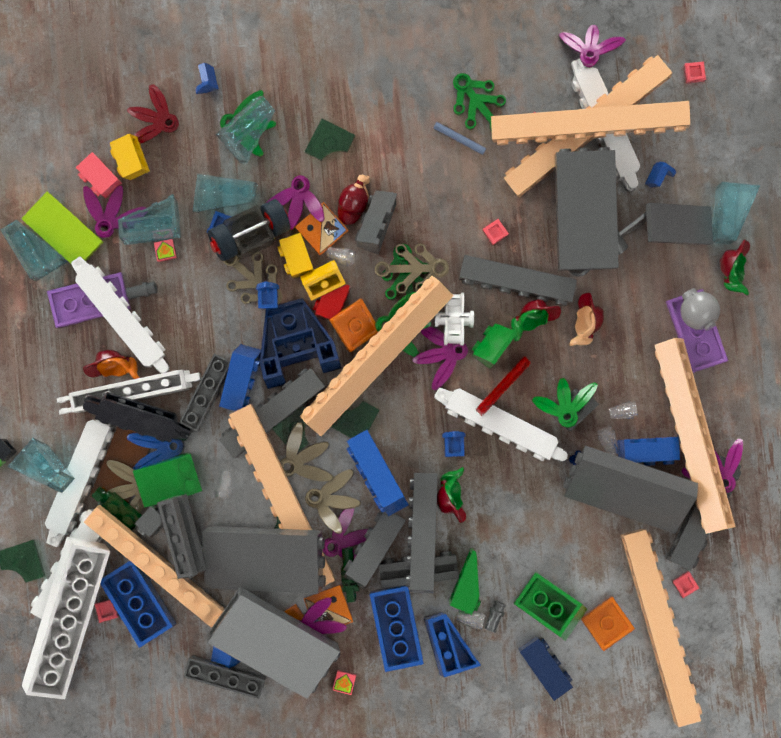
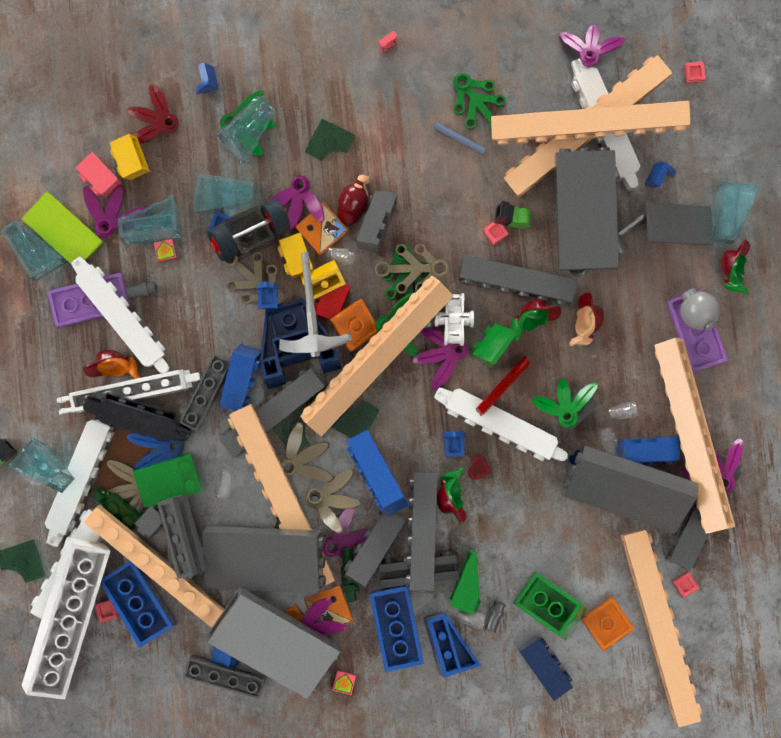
none -> light grey piece [279,252,352,357]
none -> coral tile [378,31,398,53]
none -> dark red tile [468,455,492,480]
none -> leg [494,201,532,229]

